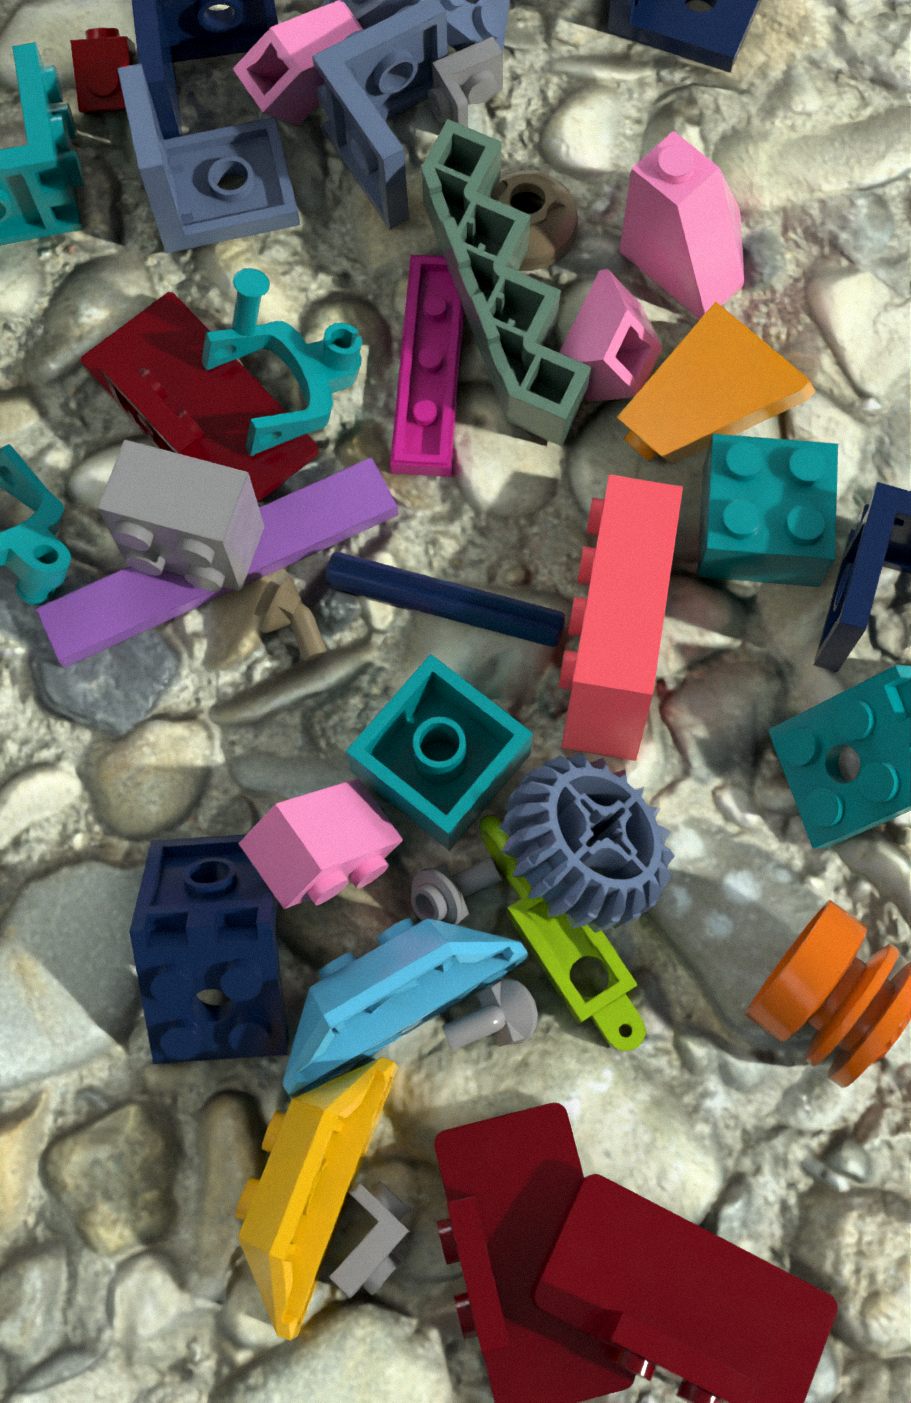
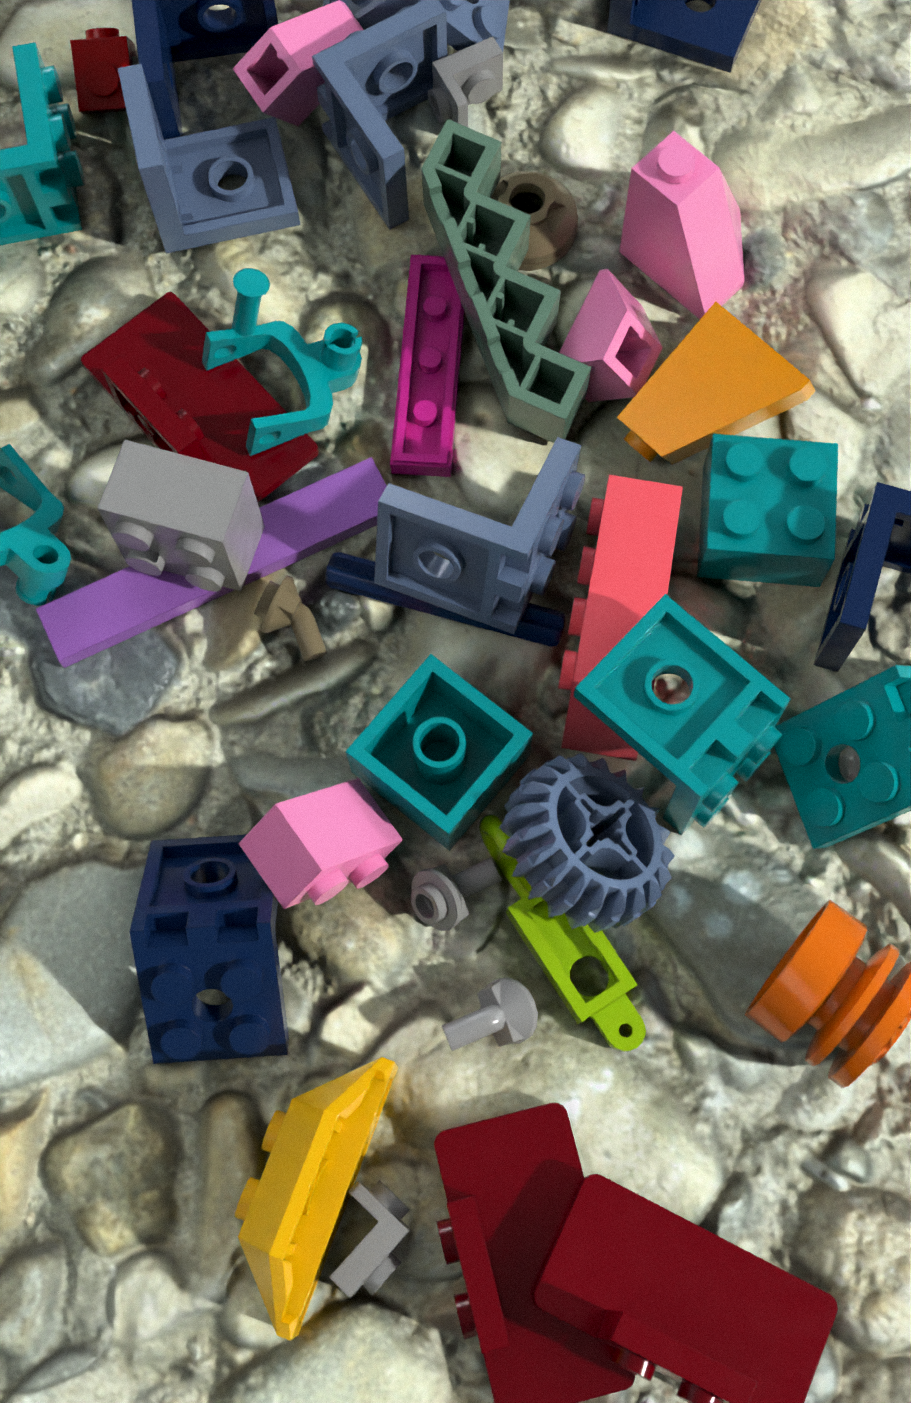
medium azure wedge [282,918,528,1098] -> none
none -> sand blue bracket [374,437,585,634]
none -> teal bracket [574,594,791,835]

